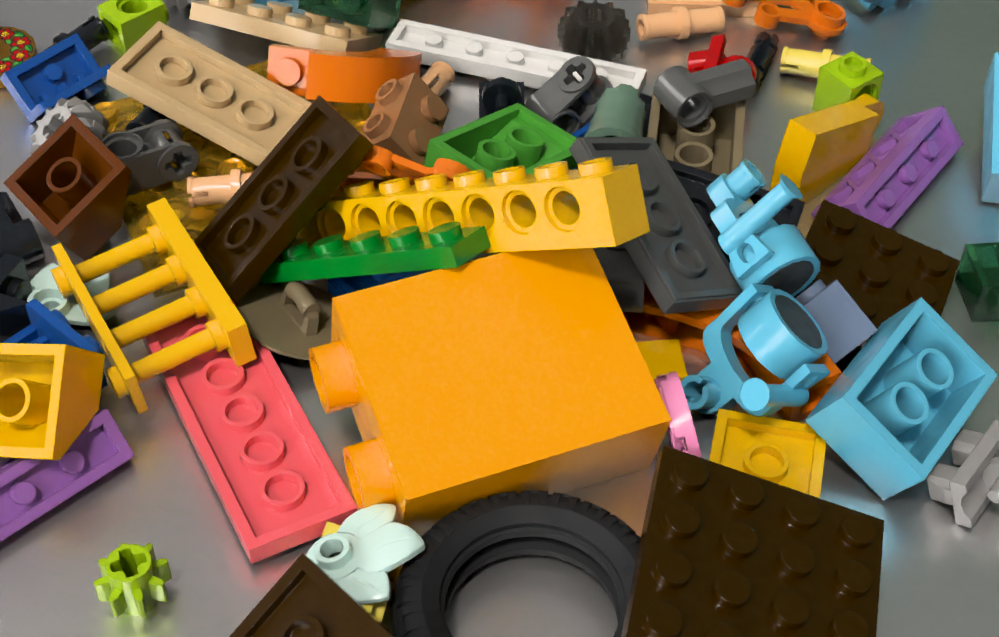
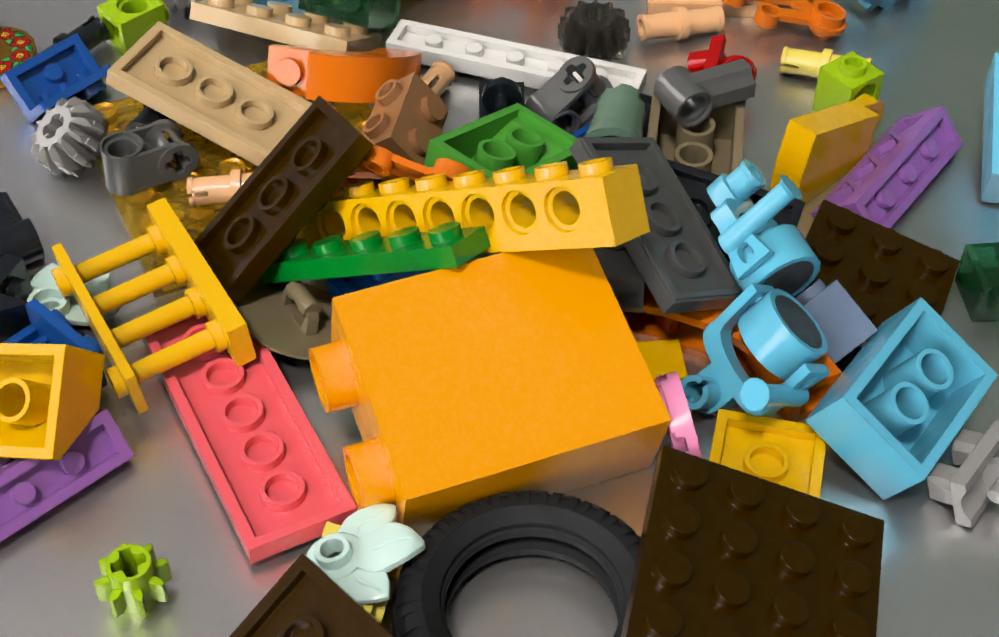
reddish brown slope [4,114,131,261] -> none
black axle [746,31,779,94] -> none

